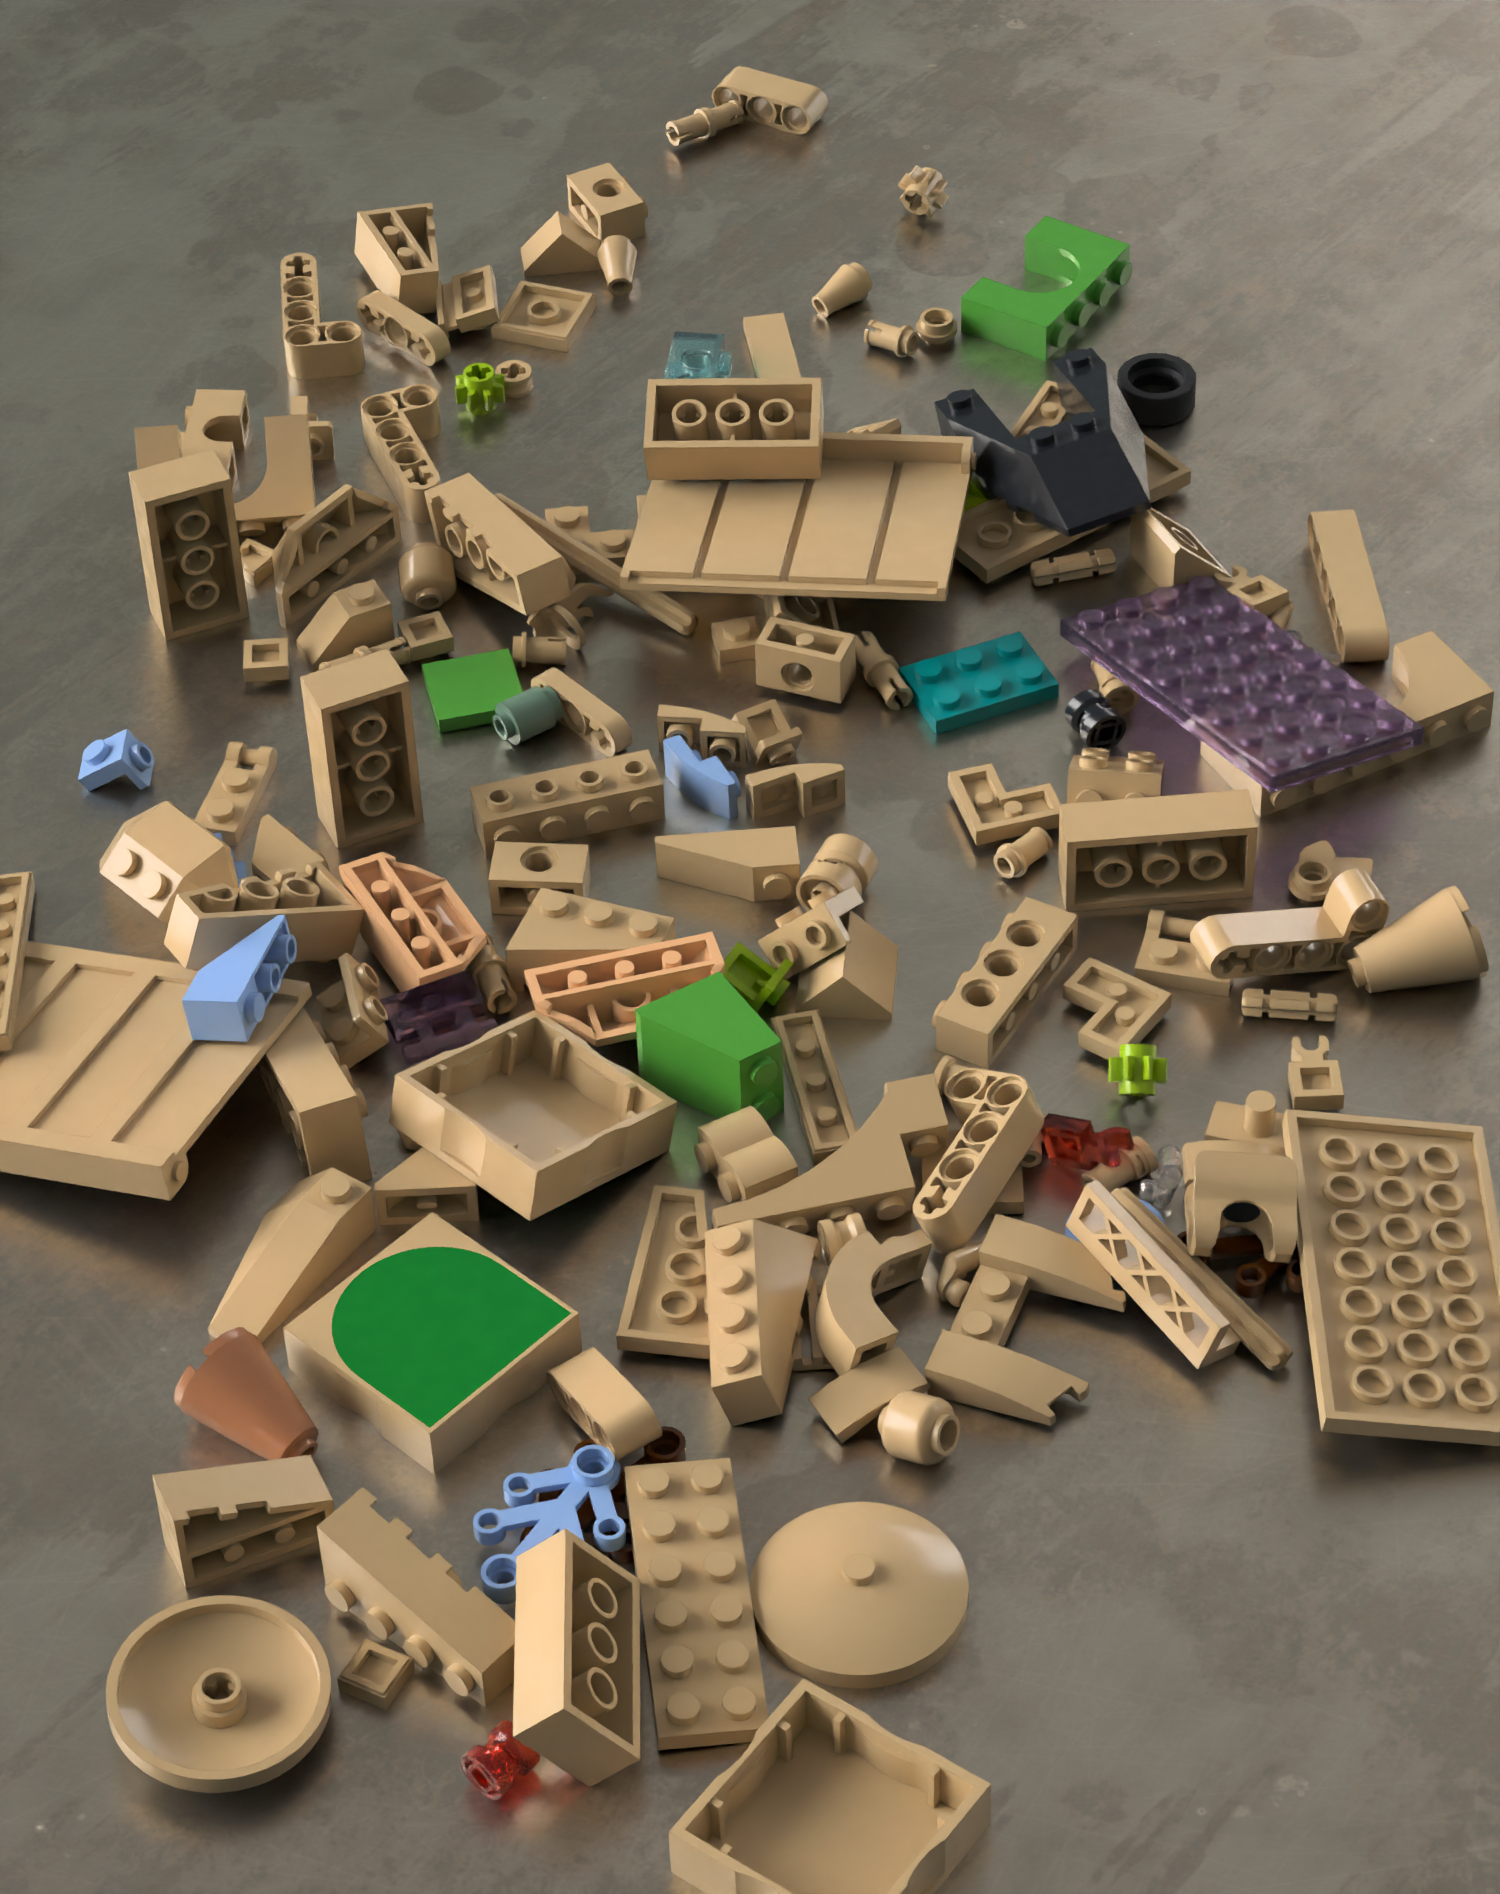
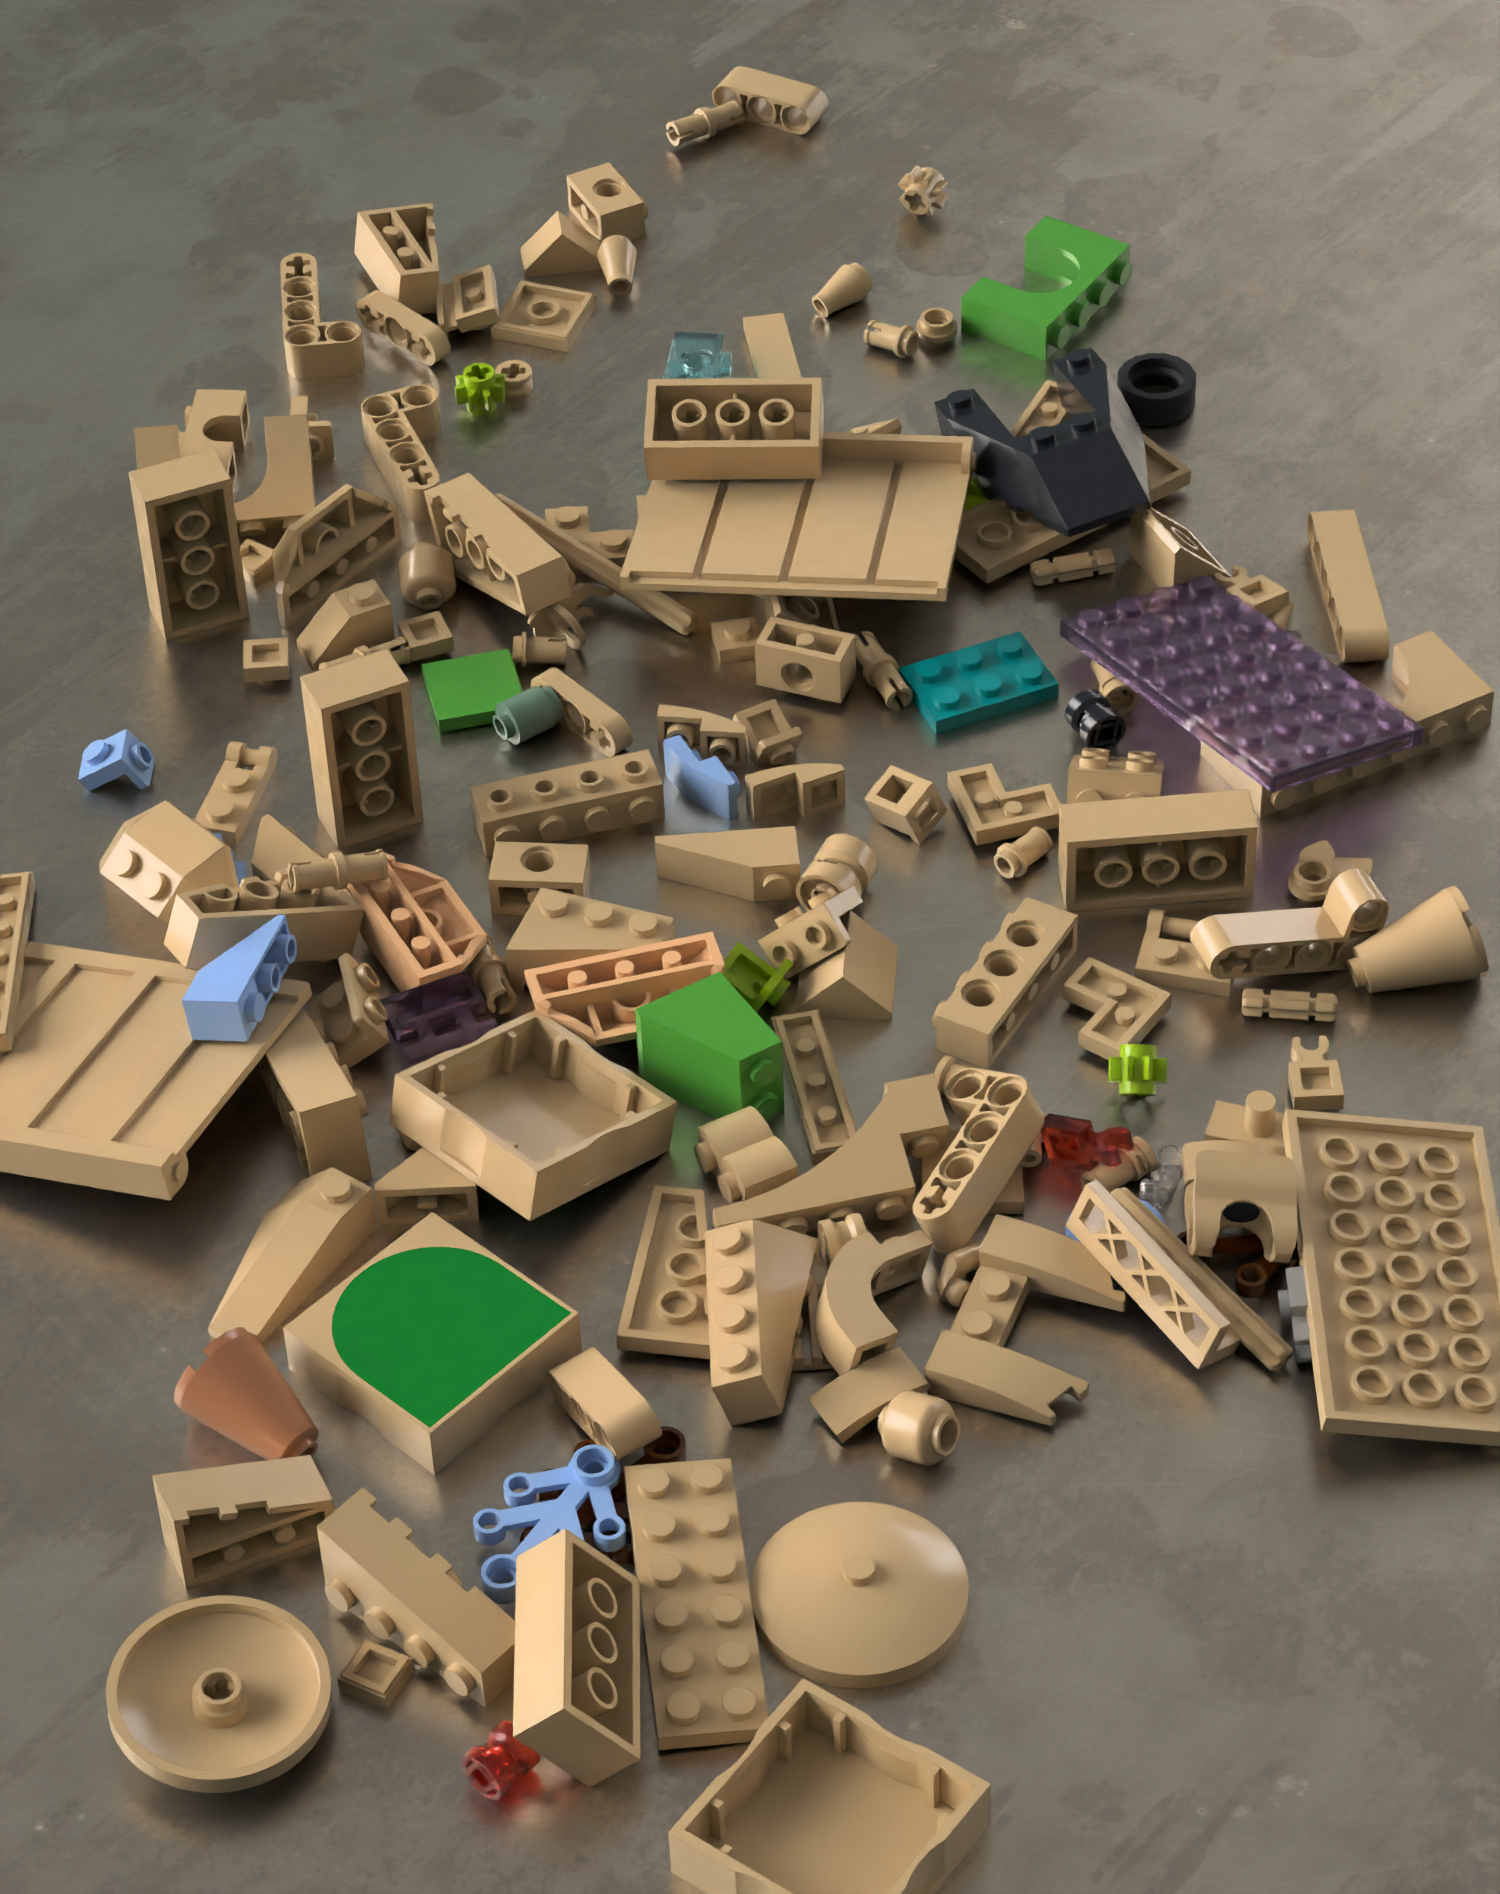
none -> tan pin [287,849,388,893]
none -> tan brick [864,765,947,844]
none -> light grey plate [1278,1266,1312,1363]

